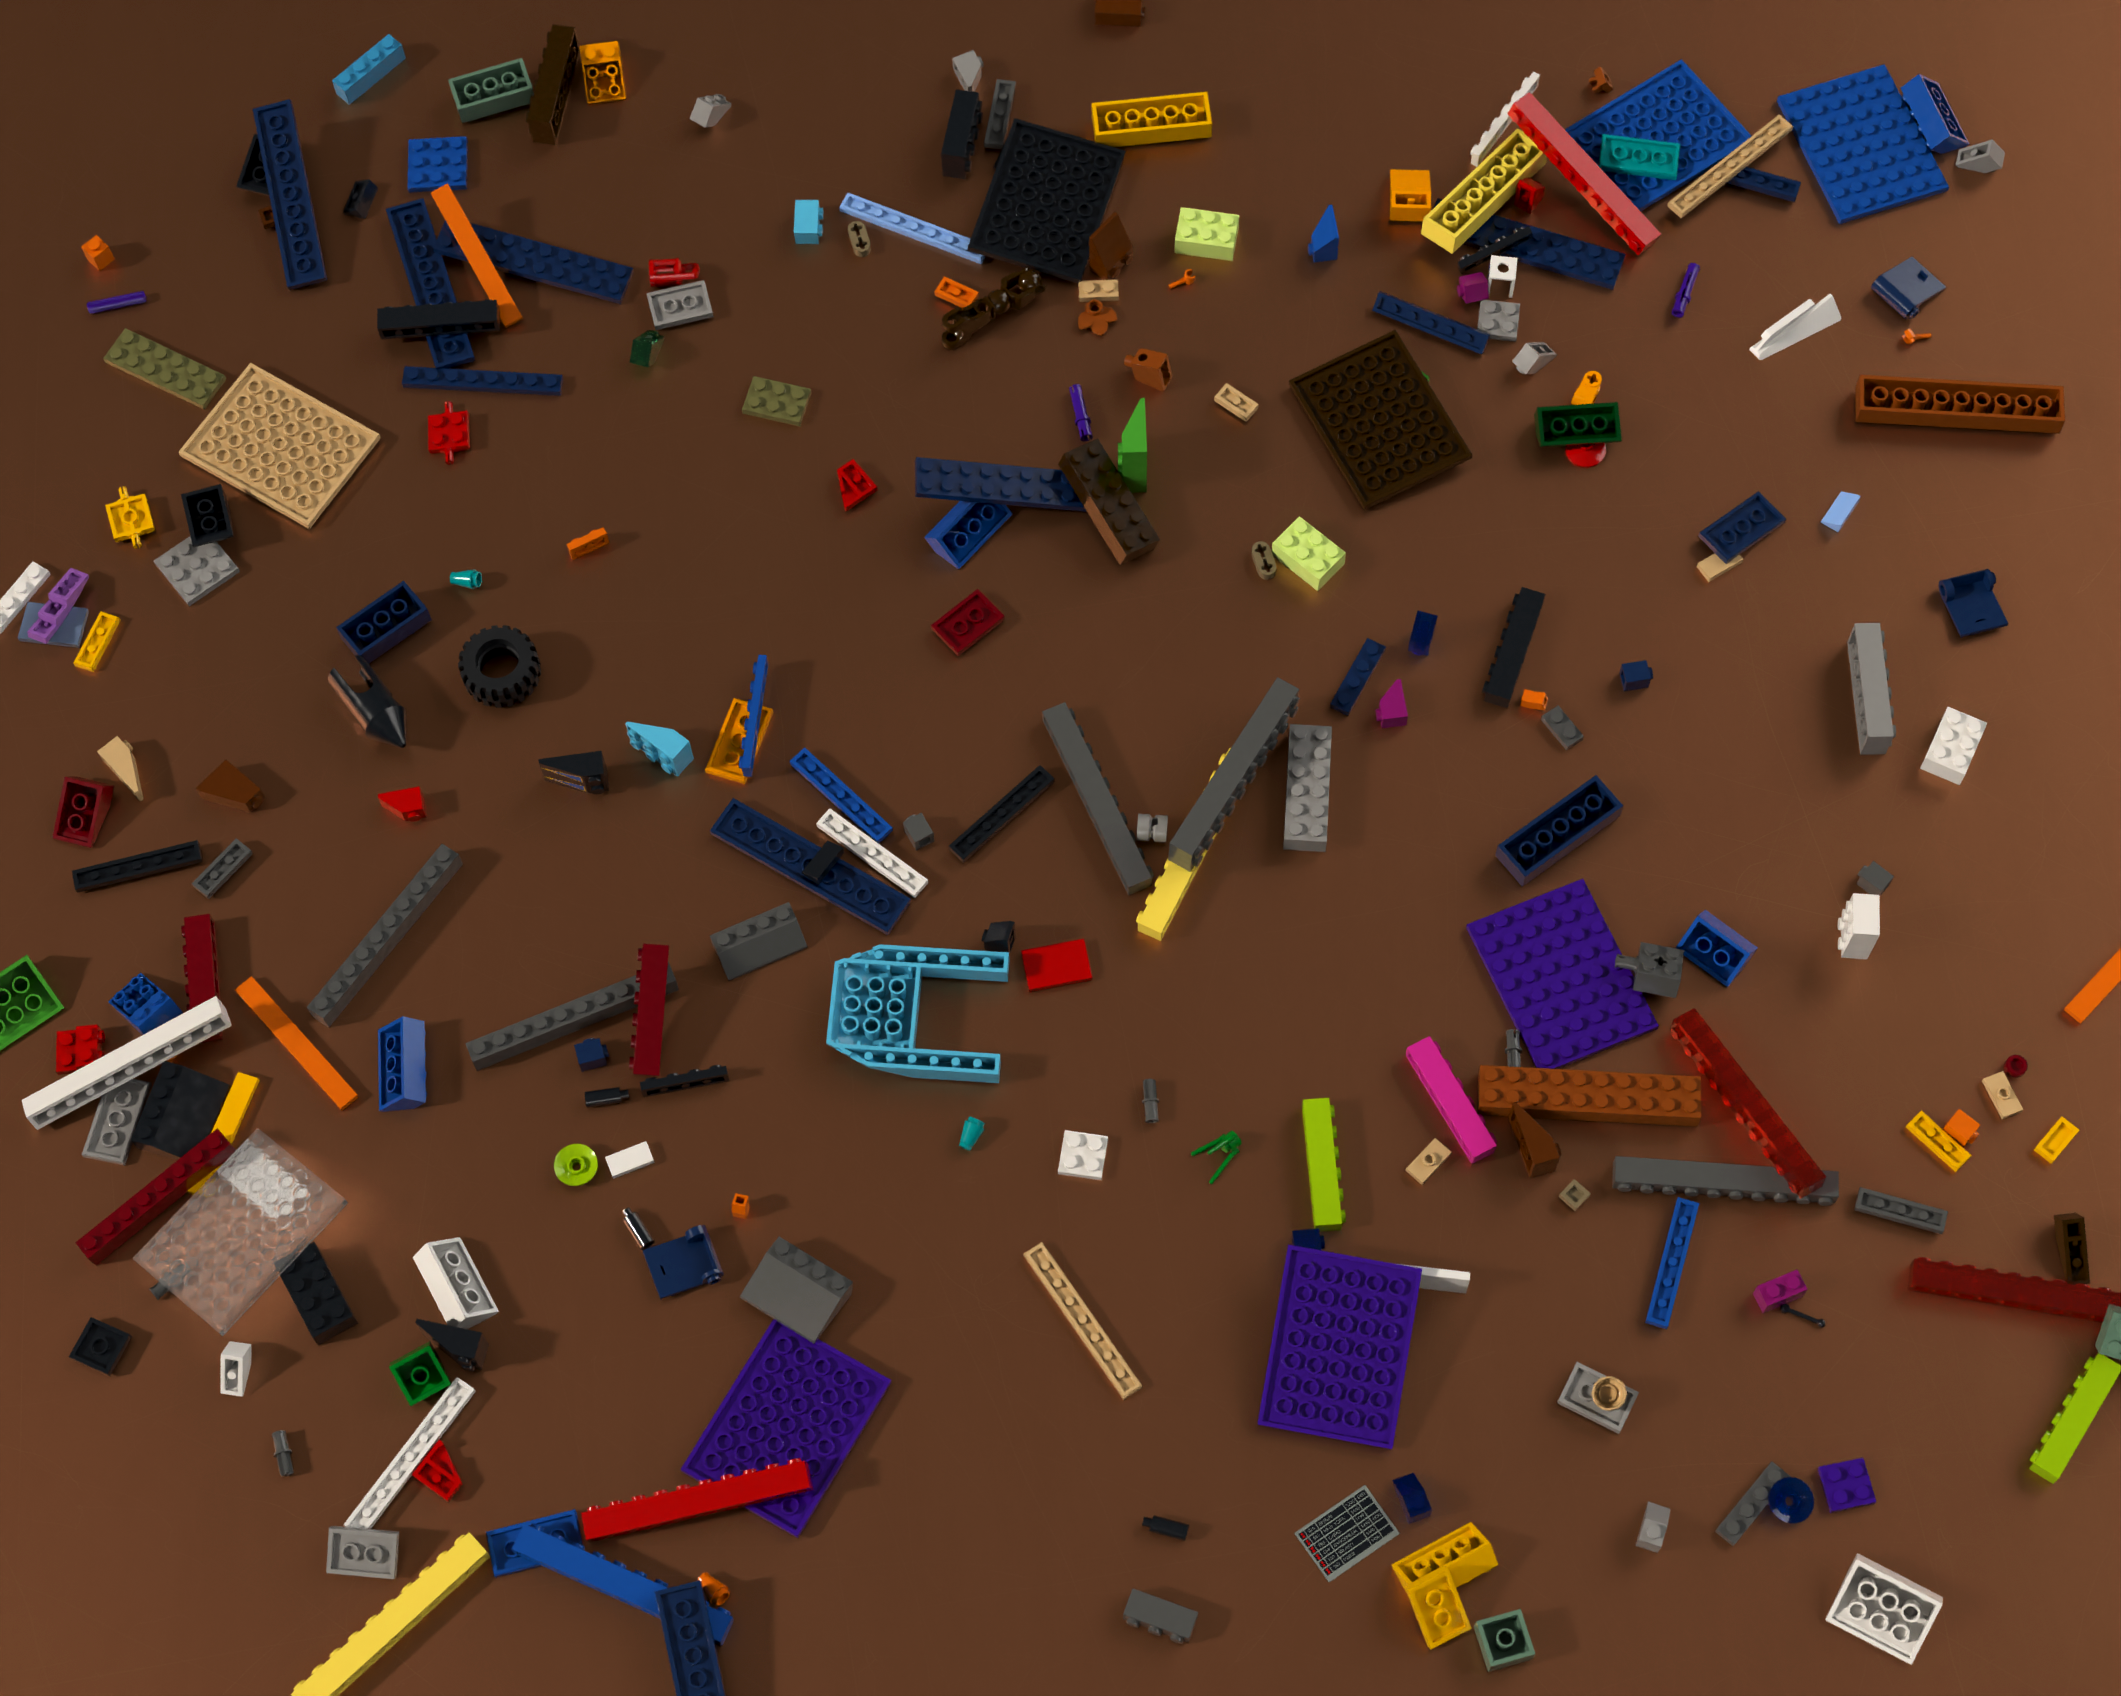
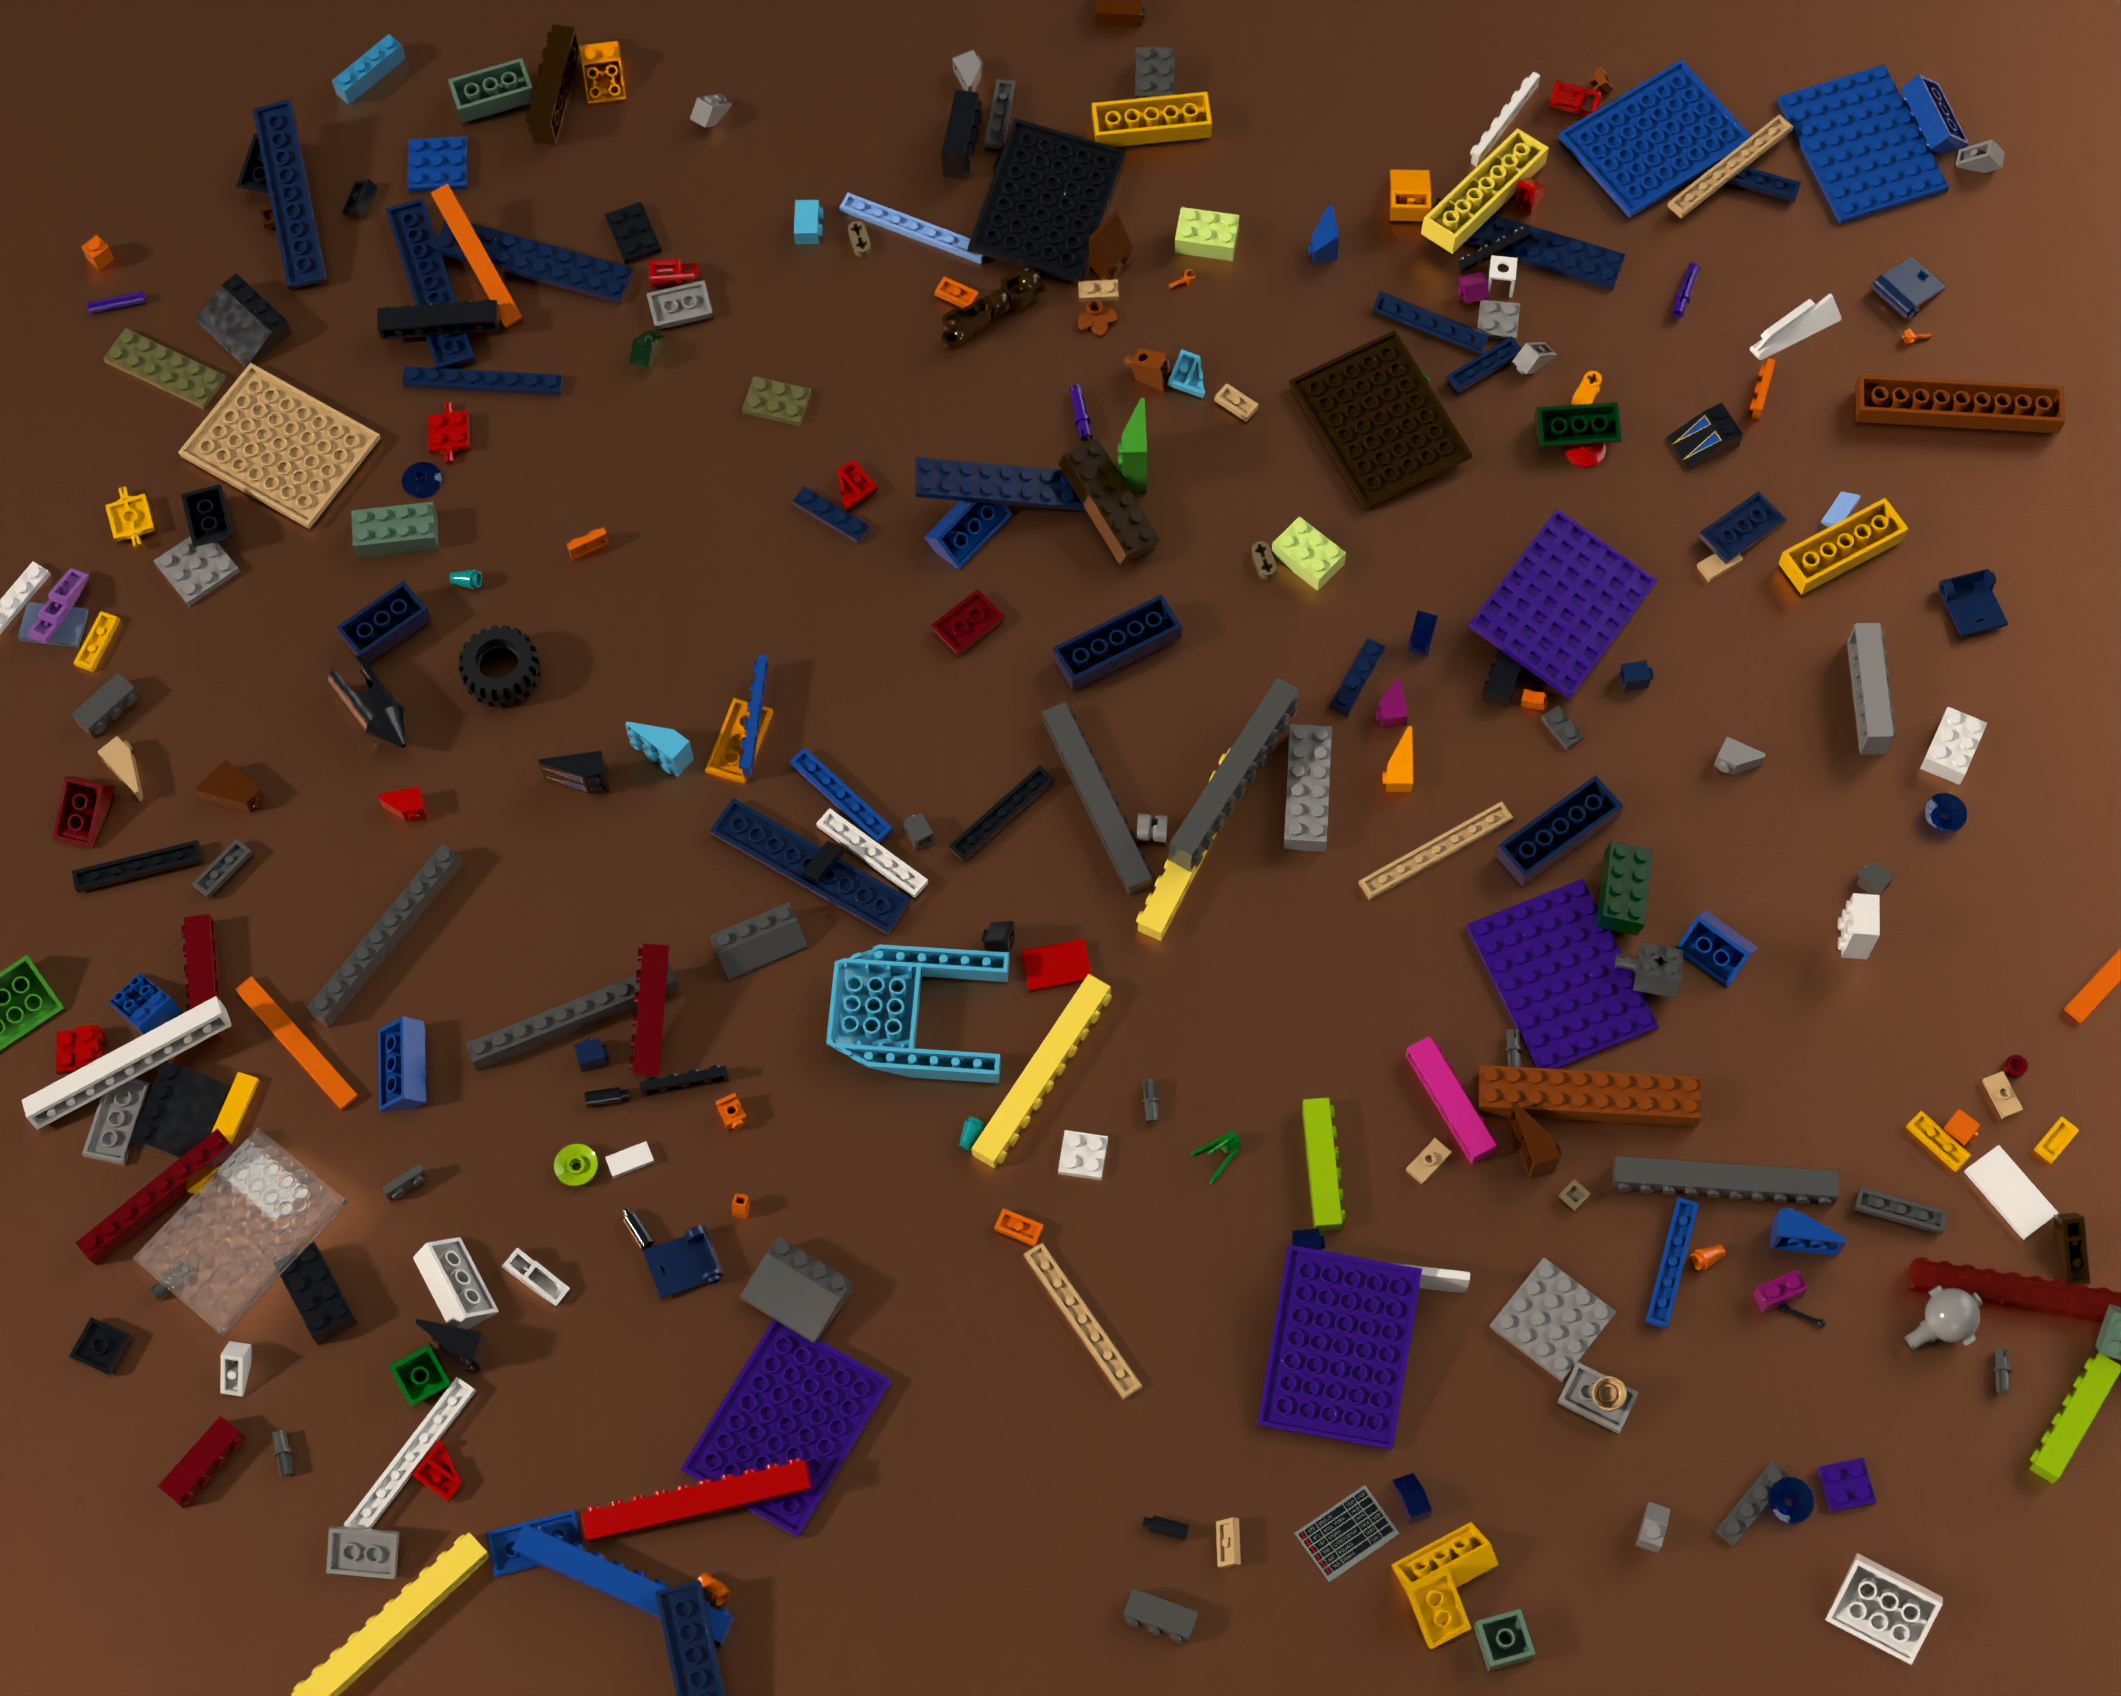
brick [1507,92,1661,256] -> none
teal tile [1598,134,1680,180] -> none
clear red brick [1670,1008,1826,1199] -> none
none -> dark grey brick [71,673,140,738]
none -> dark red brick [157,1416,245,1508]
none -> black slope [195,273,292,369]
none -> sand green brick [351,502,439,558]
none -> dark grey plate [381,1164,427,1201]
none -> clear blue dish [402,462,442,498]
none -> white slope [501,1248,570,1306]
none -> black plate [604,201,662,264]
none -> orange brick [715,1093,748,1131]
none -> dark blue plate [792,486,870,545]
none -> light yellow brick [971,974,1112,1169]
none -> orange plate [994,1208,1044,1247]
none -> dark blue brick [1053,594,1182,691]
none -> dark grey brick [1135,47,1175,99]
none -> medium azure wing [1167,349,1205,398]
none -> tan plate [1216,1518,1241,1568]
none -> tan tile [1358,801,1514,900]
none -> light orange slope [1382,726,1413,792]
none -> dark blue plate [1447,336,1522,394]
none -> dark purple plate [1468,509,1658,699]
none -> light grey plate [1490,1257,1616,1382]
none -> red piece [1549,80,1601,116]
none -> dark green brick [1596,841,1653,936]
none -> black slope [1666,403,1743,470]
none -> orange cone [1691,1244,1726,1270]
none -> light grey slope [1714,737,1766,774]
none -> orange plate [1749,358,1776,420]
none -> blue slope [1770,1208,1846,1256]
none -> yellow brick [1778,498,1909,595]
none -> light grey piece [1904,1285,1983,1350]
none -> clear blue dish [1924,793,1967,833]
none -> white tile [1964,1145,2058,1241]
none -> dark grey axle [1993,1348,2012,1394]

